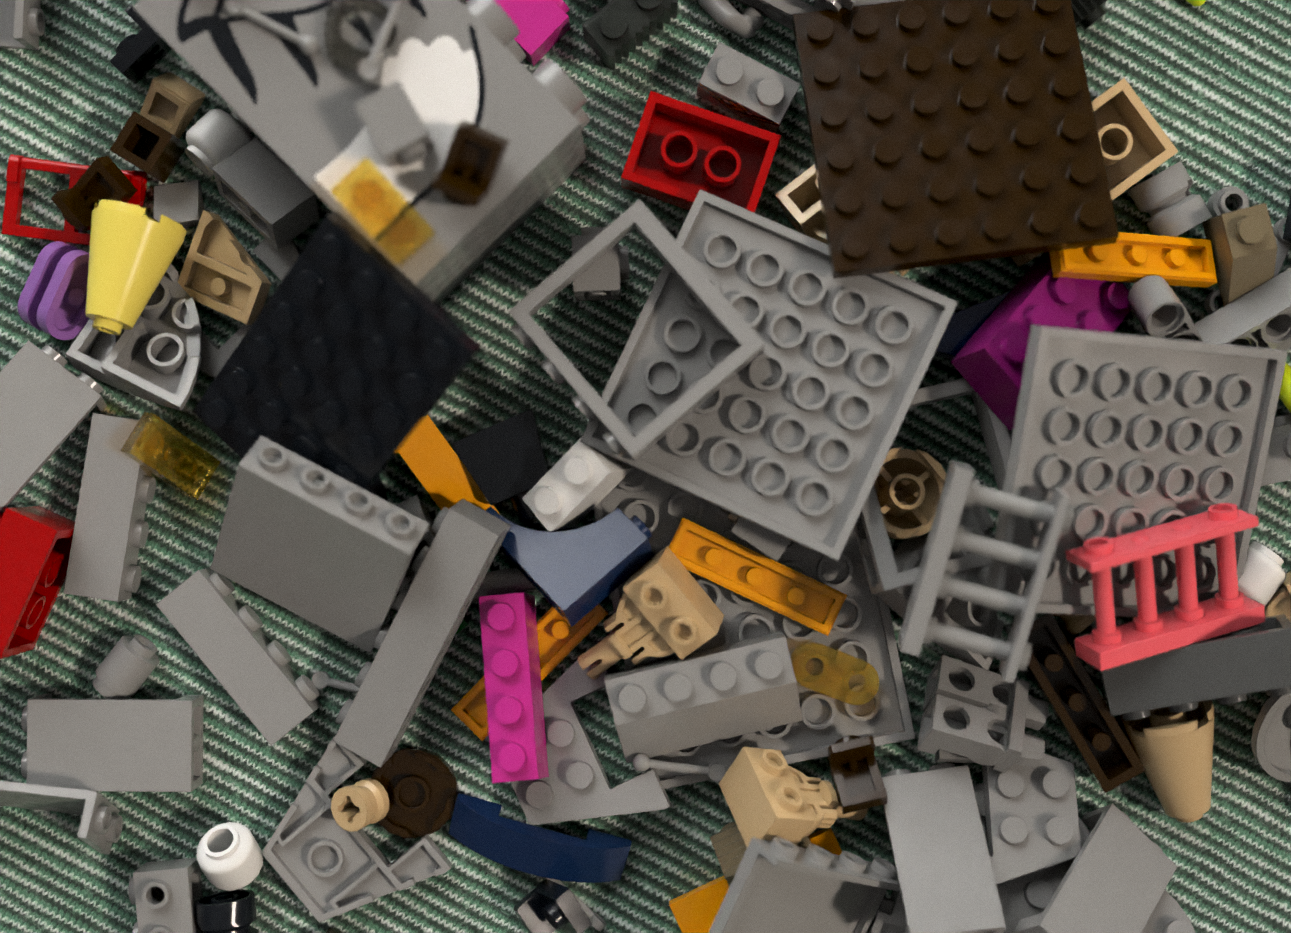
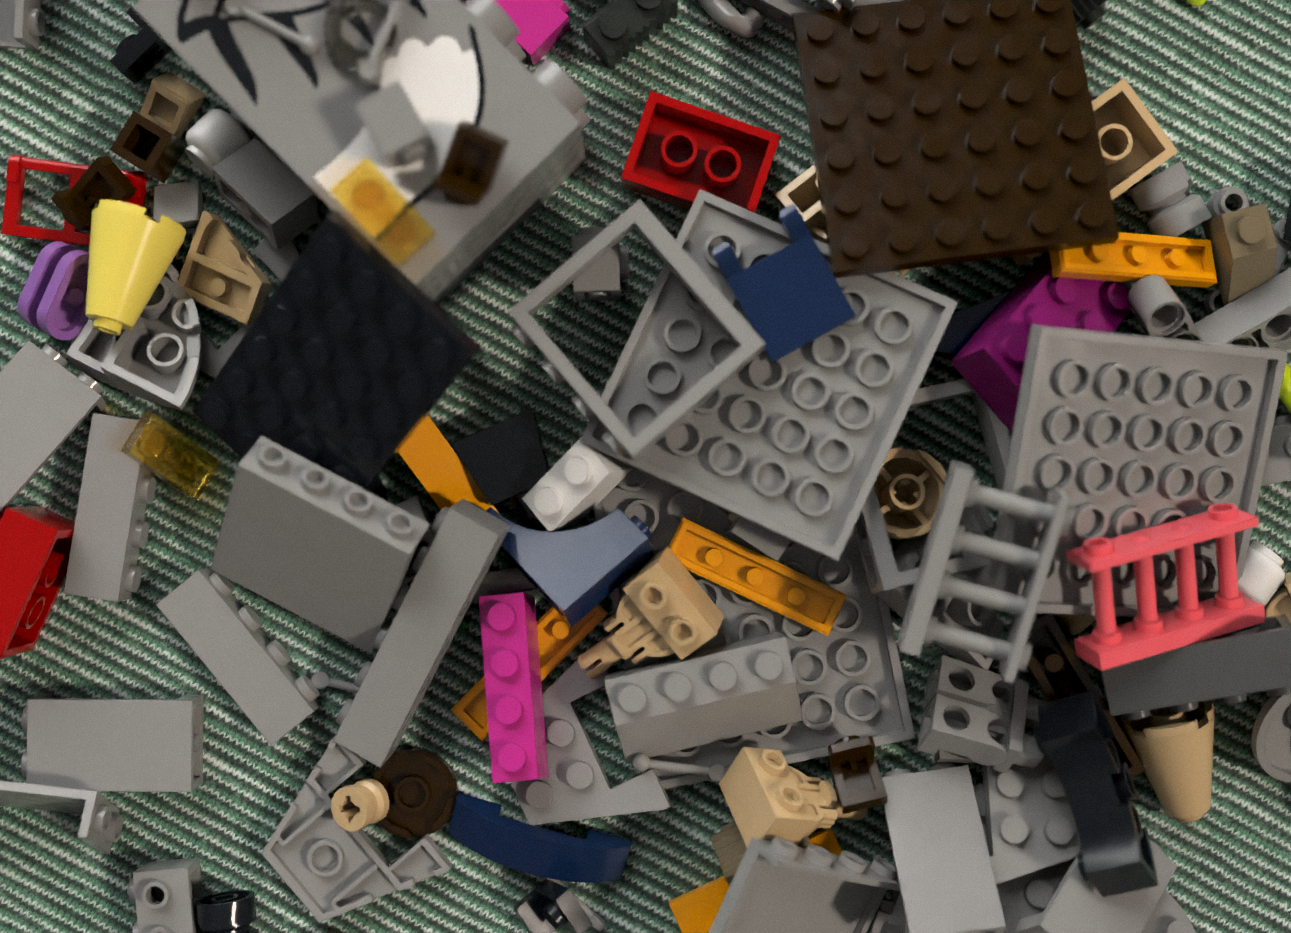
light grey brick [92,634,160,699] -> none
white head [196,822,263,891] -> none
light grey brick [696,42,800,133] -> none
clear yellow plate [791,641,879,705] -> none
none -> dark blue flag [712,205,856,363]
none -> black brick [1034,691,1158,897]

